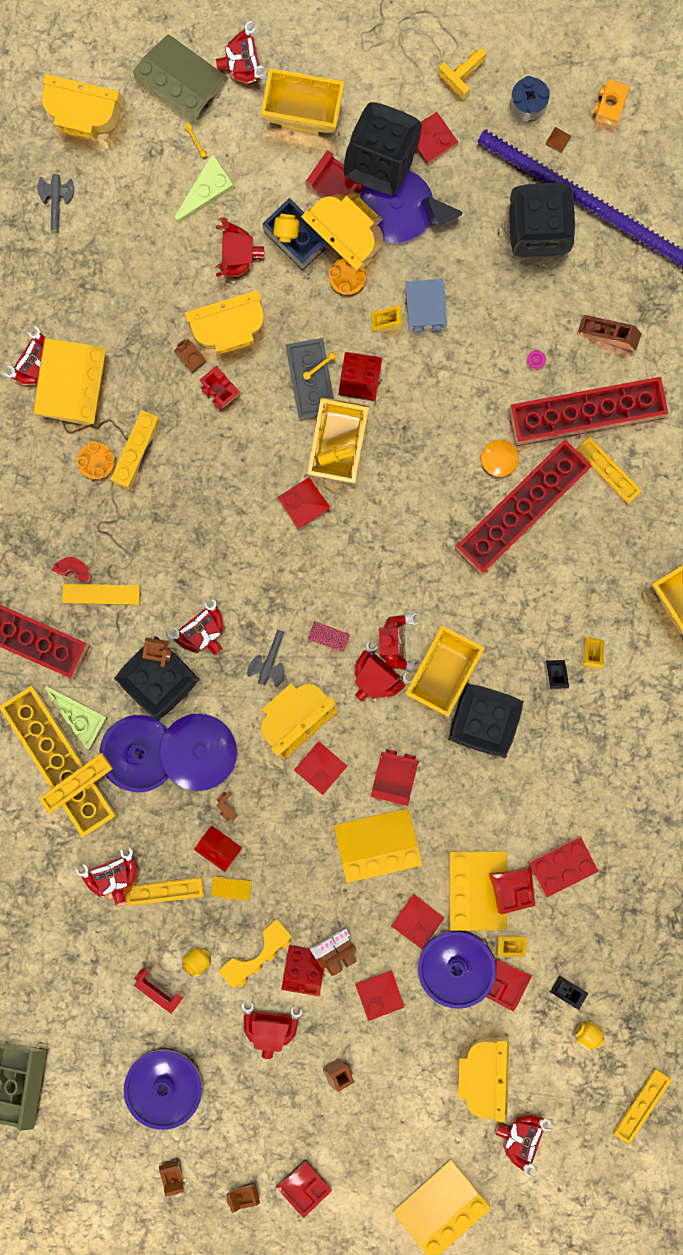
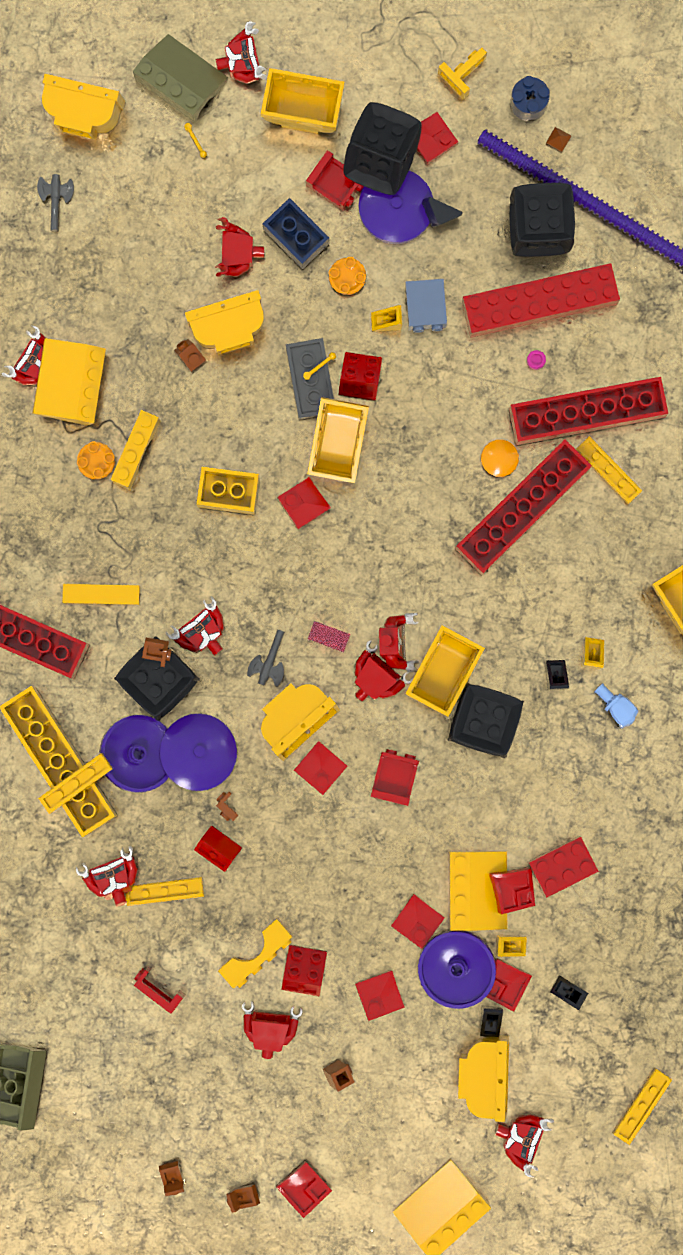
yellowish green wing [45,686,107,750] -> none
red cylinder [51,557,91,583] -> none
dark purple dish [124,1050,202,1130] -> none
yellowish green wing [175,155,233,222] -> none
yellow head [182,948,211,977] -> none
red cylinder [200,366,241,410] -> none
yellow slope [211,876,252,900] -> none
yellow head [273,214,299,243] -> none
yellow container [301,193,383,270] -> none
hips [310,929,357,976] -> none
yellow axle [318,444,356,466] -> none
yellow slope [334,808,422,883] -> none
yellow head [575,1021,605,1050] -> none
copper slope [578,315,642,351] -> none
light orange brick [593,79,630,127] -> none
none -> yellow brick [196,467,260,515]
none -> red brick [462,263,620,338]
none -> black slope [480,1005,503,1037]
none -> light blue piece [594,683,638,729]

